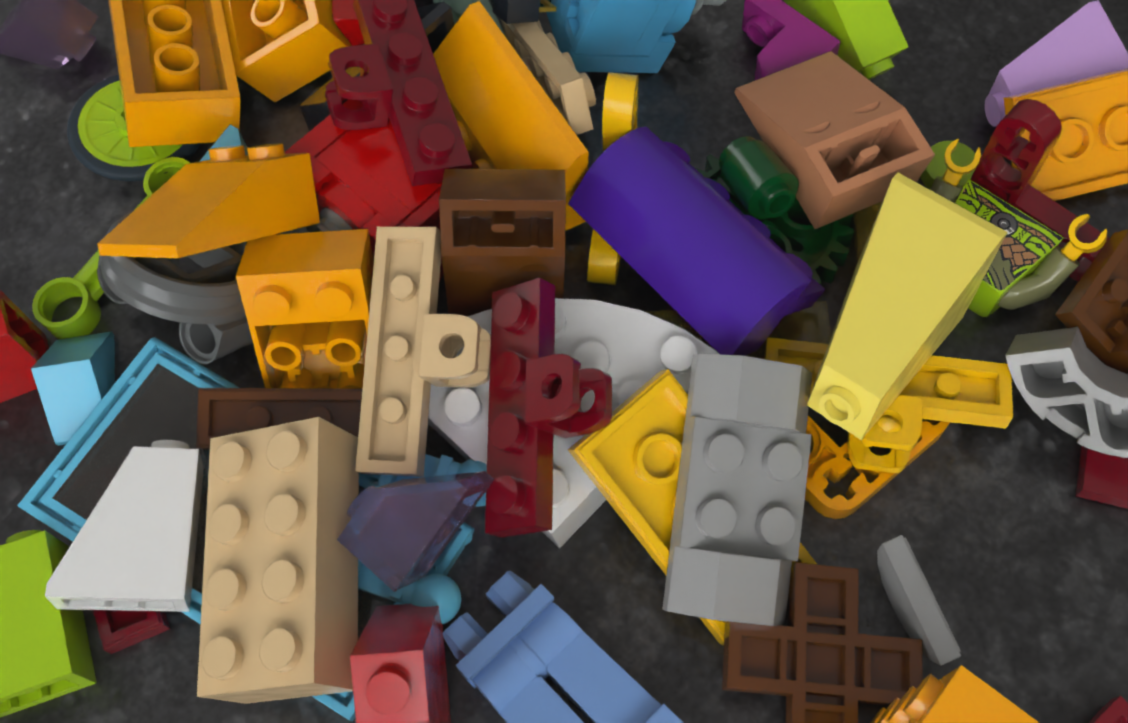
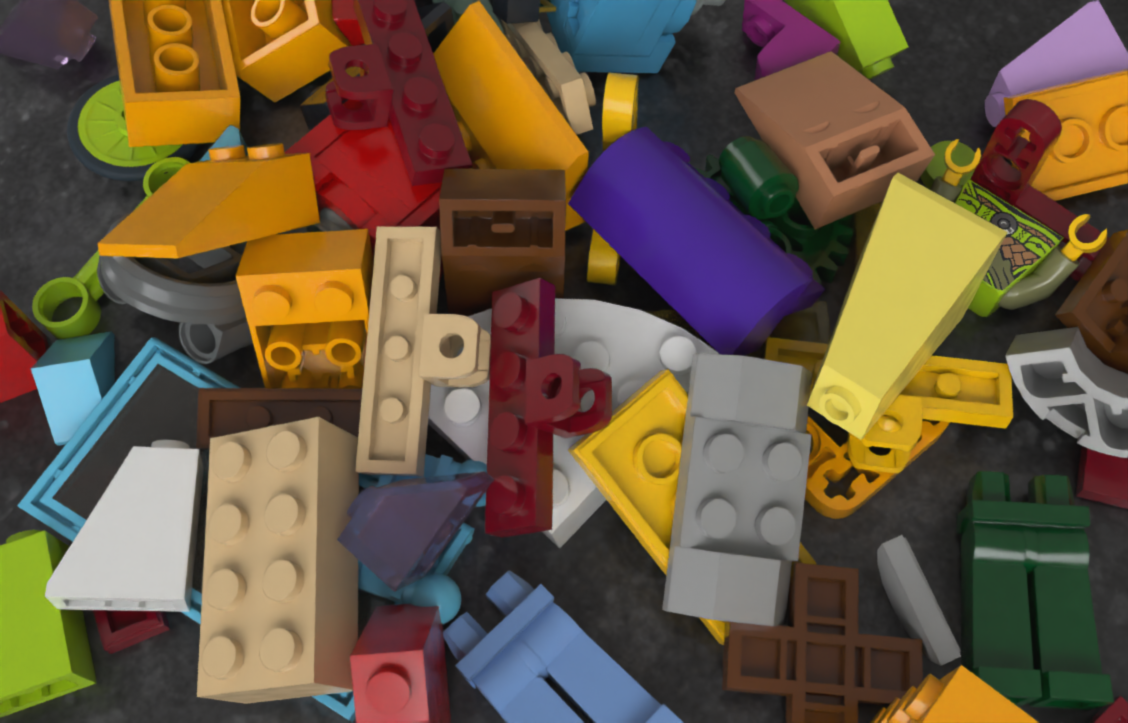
none -> dark green hips [956,471,1114,710]

